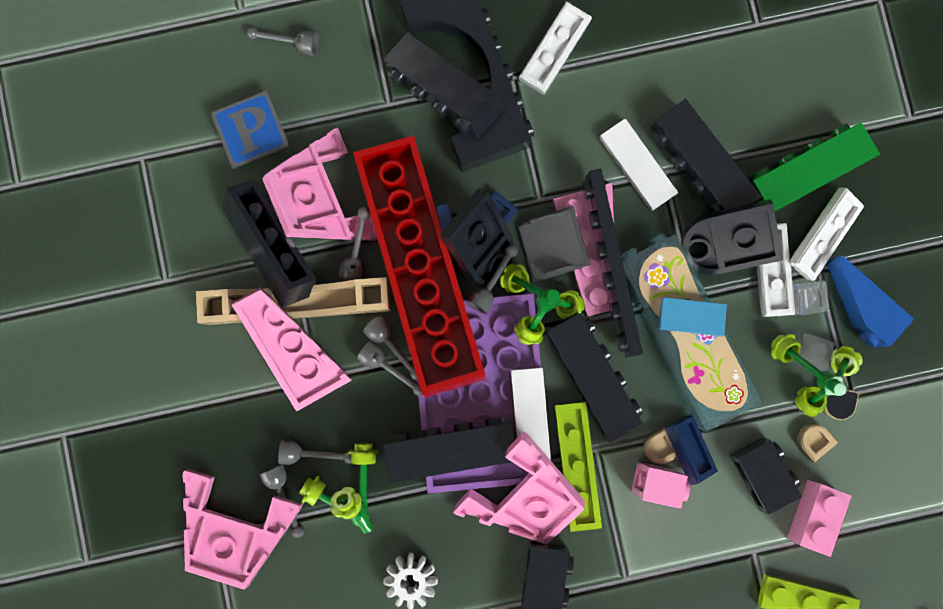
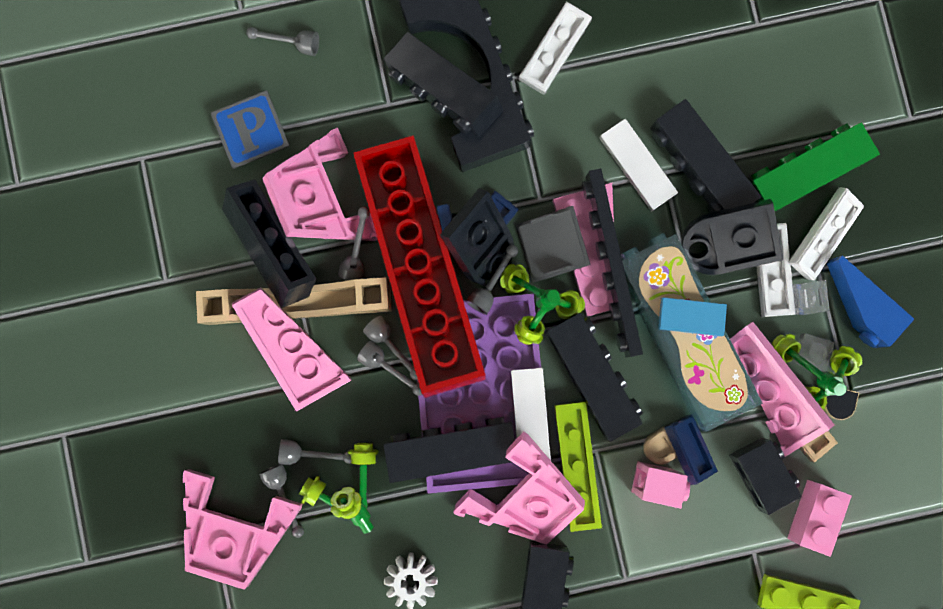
none -> bright pink wing [728,322,835,457]

